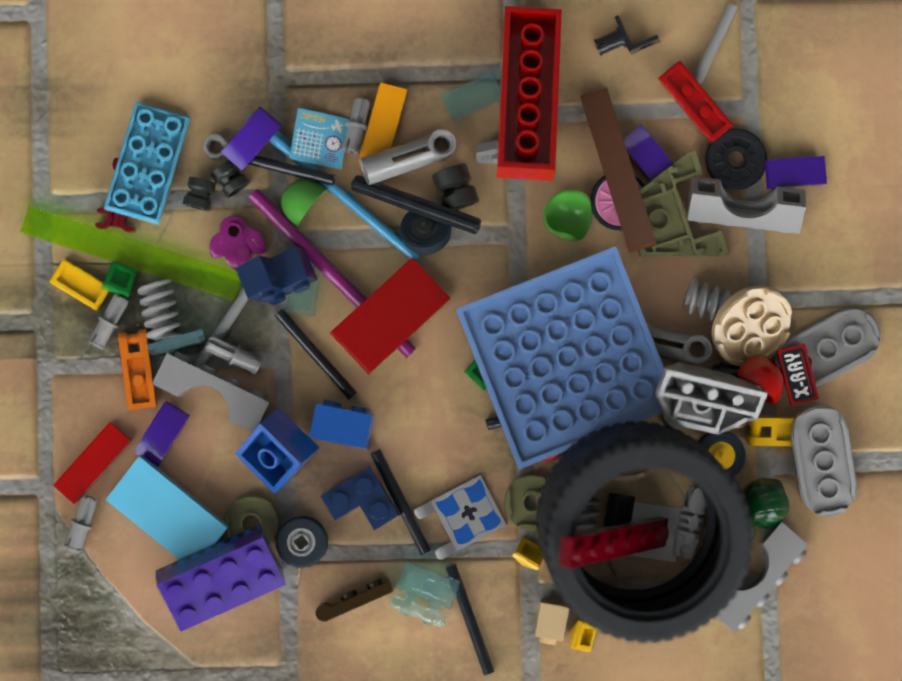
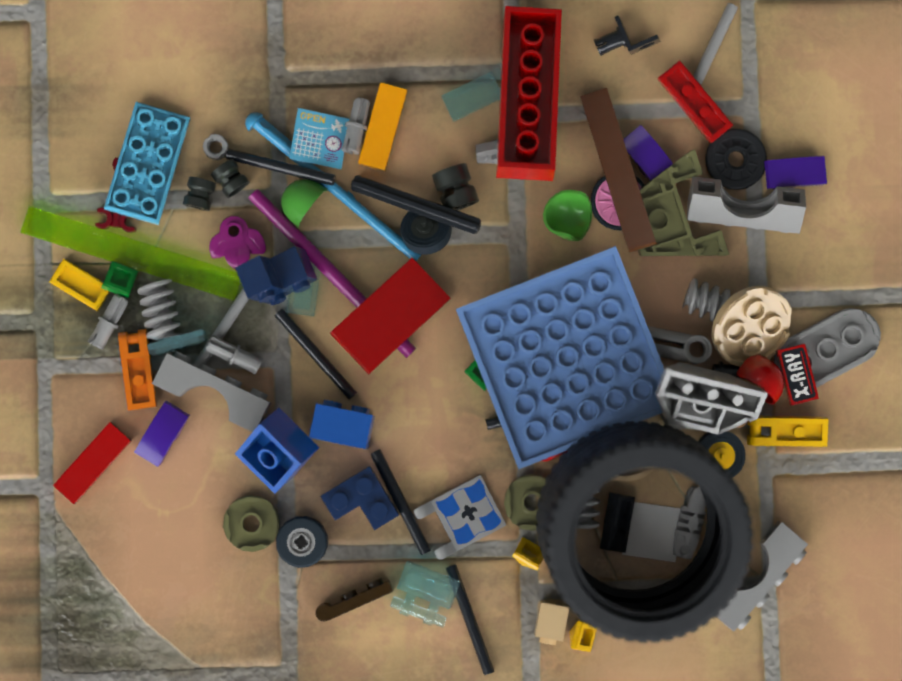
light grey axle [64,495,97,553] -> none
medium azure tile [106,455,230,560] -> none
dark purple brick [155,524,286,632] -> none
dark purple slope [221,106,281,170] -> none
light grey piece [359,129,457,185] -> none
dark red plate [559,516,669,568] -> none
dark green hair [742,478,789,541] -> none
light grey tile [790,404,857,517] -> none

